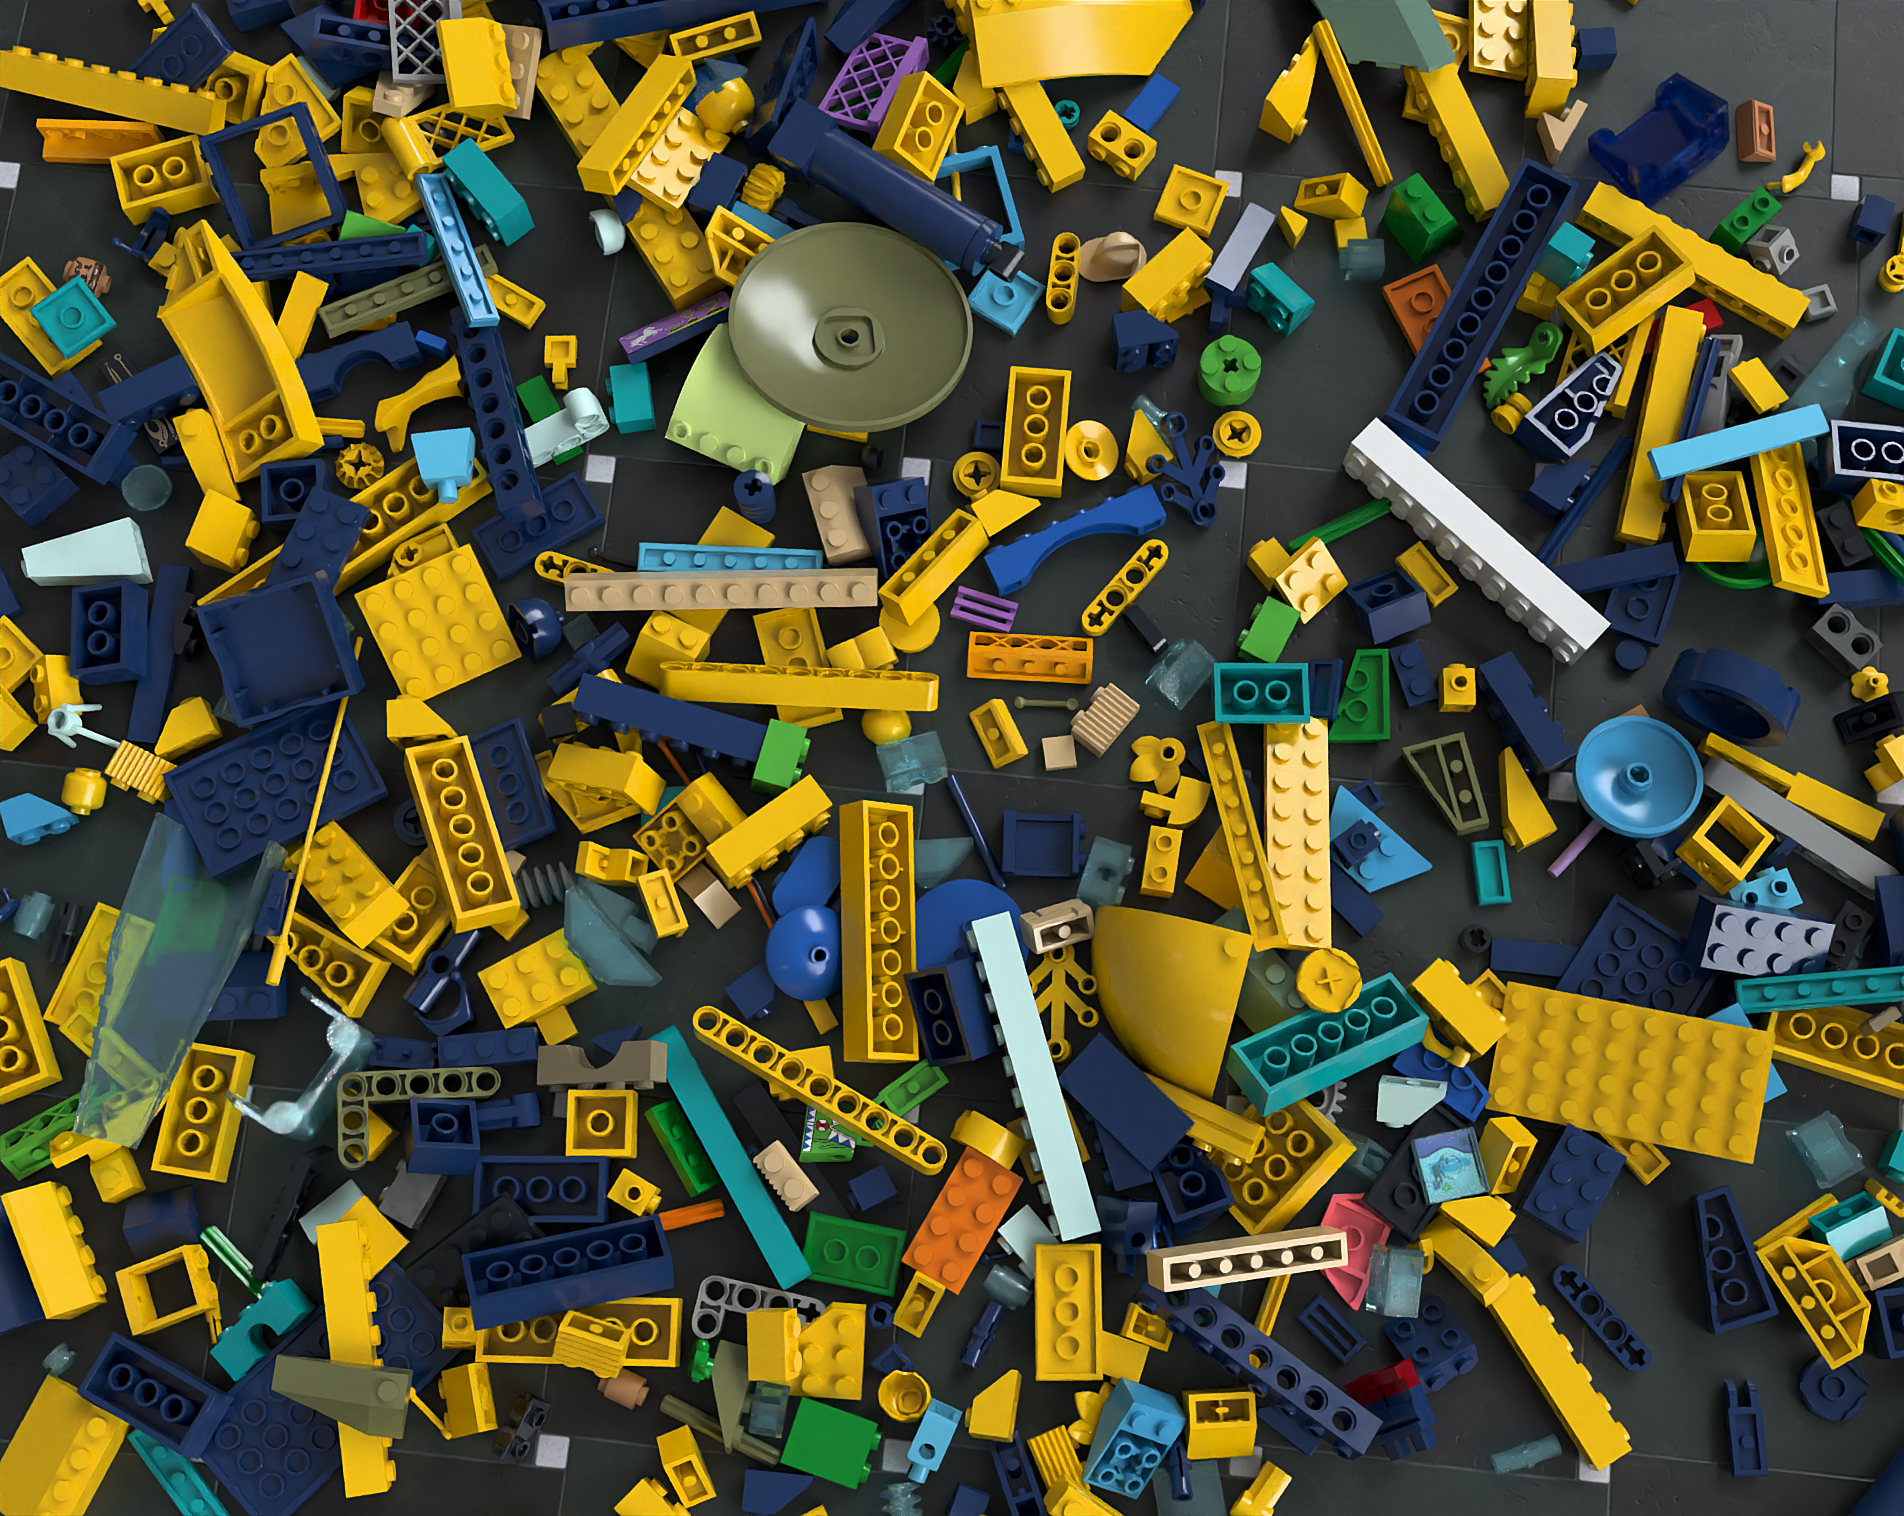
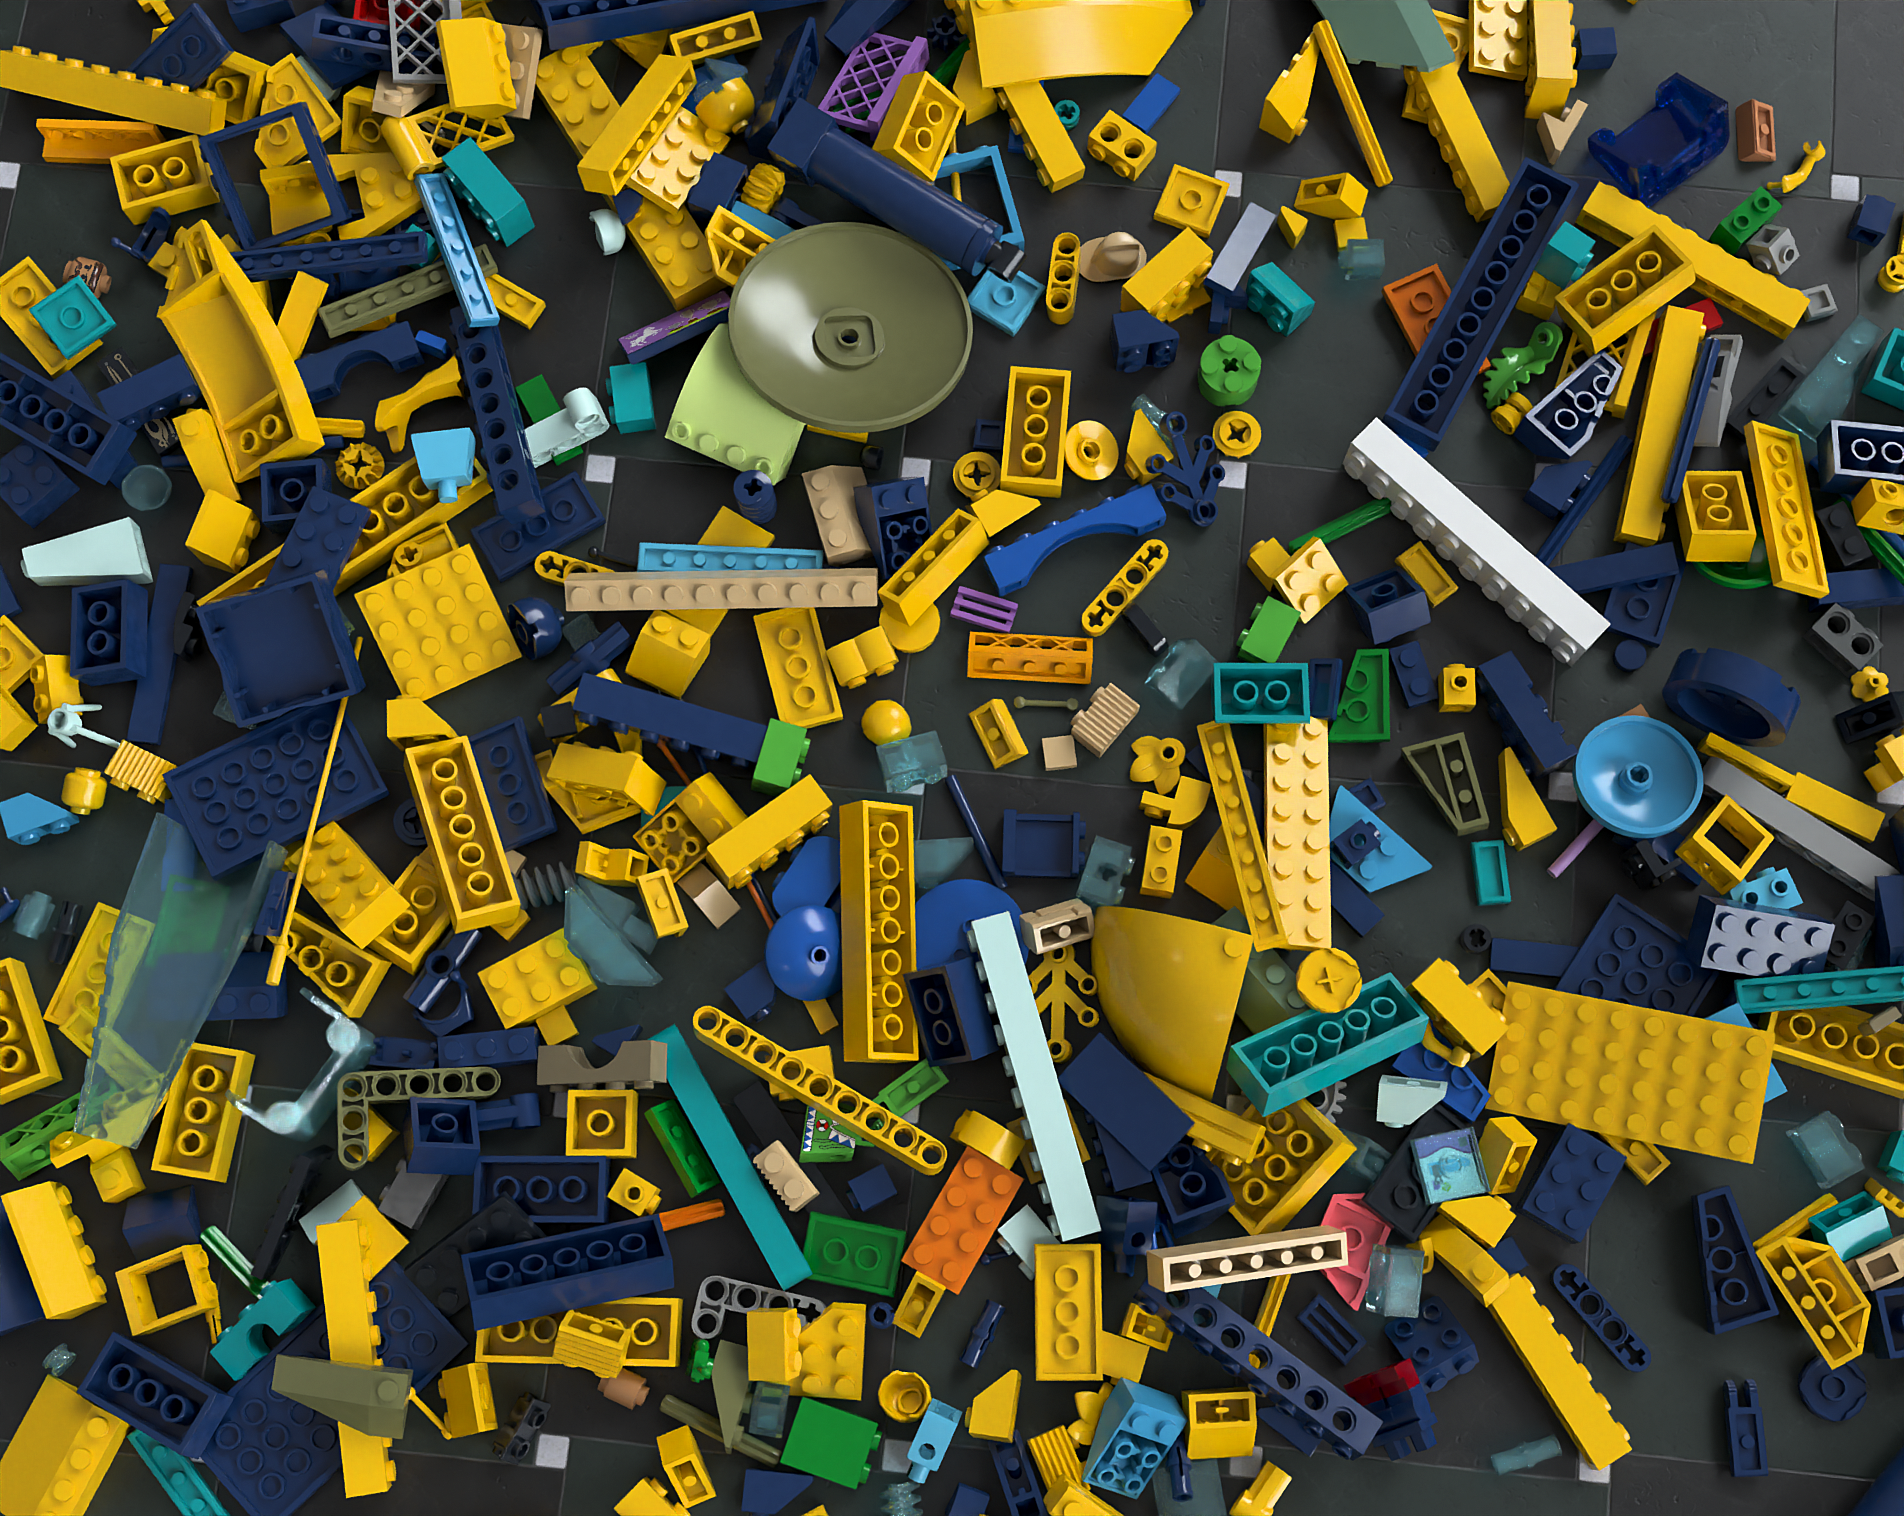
yellow slope [154,696,224,762] -> none
bright green tile [338,210,406,240] -> none
yellow brick [442,1307,477,1350] -> none
yellow plate [544,335,577,390] -> none
yellow beam [659,661,939,711] -> none
dark blue tile [870,1341,916,1374] -> none
clear light blue brick [983,1264,1033,1310] -> none
green slope [1382,172,1465,265] -> none
medium azure tile [1647,403,1830,481] -> none
yellow piece [1727,357,1790,415] -> none
dark blue tile [1758,836,1797,870] -> none

